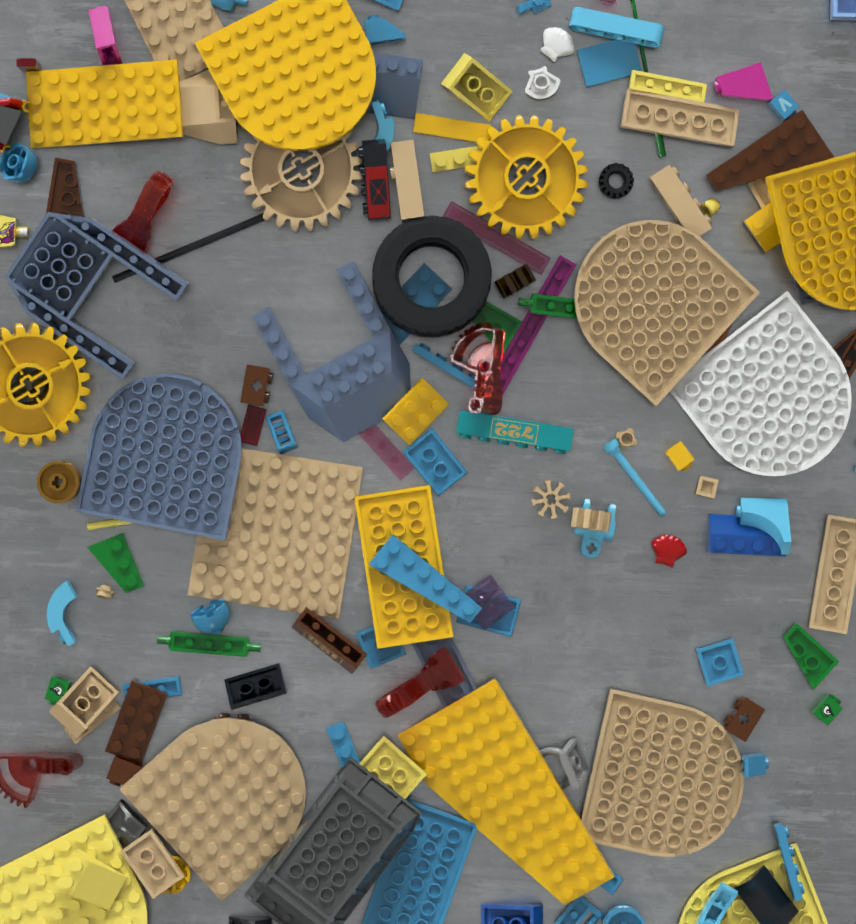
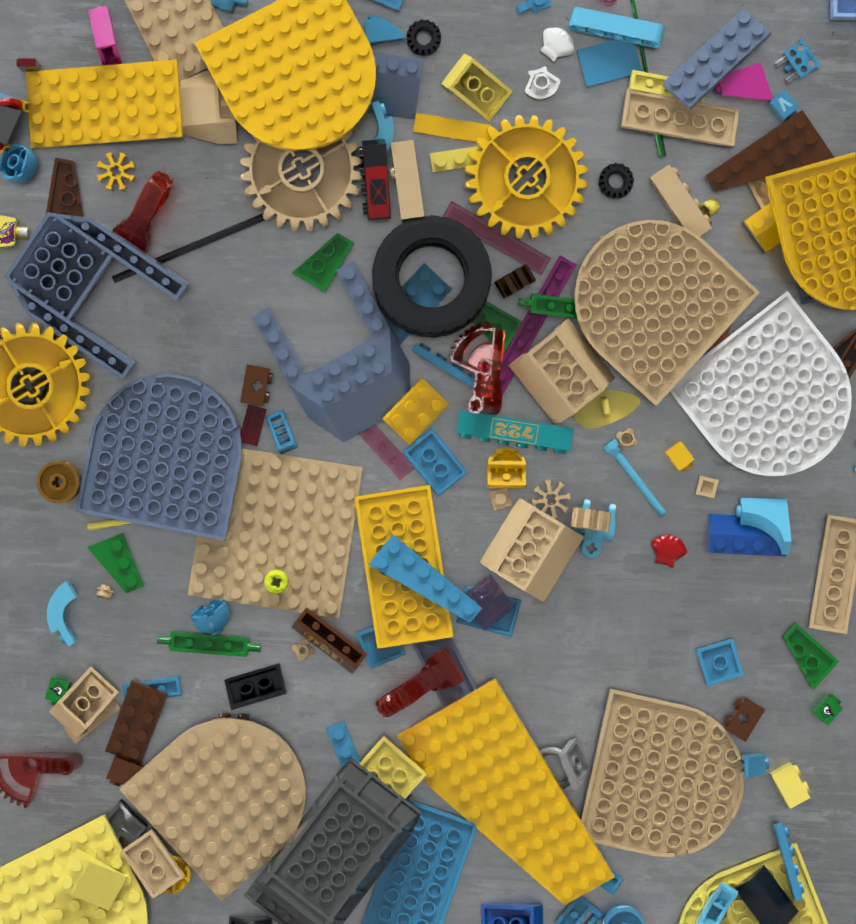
none -> yellow gear [97,152,136,192]
none -> neon yellow piece [264,570,289,594]
none -> green wing [292,233,354,292]
none -> tan plate [292,639,314,662]
none -> black tyre [407,19,441,56]
none -> tan slope [479,497,584,602]
none -> yellow slope [487,447,526,488]
none -> tan plate [489,488,512,511]
none -> tan slope [508,318,615,425]
none -> light yellow shield [573,390,640,429]
none -> sand blue plate [662,8,772,110]
none -> light yellow brick [770,762,811,809]
none -> dark azure piece [774,39,820,84]

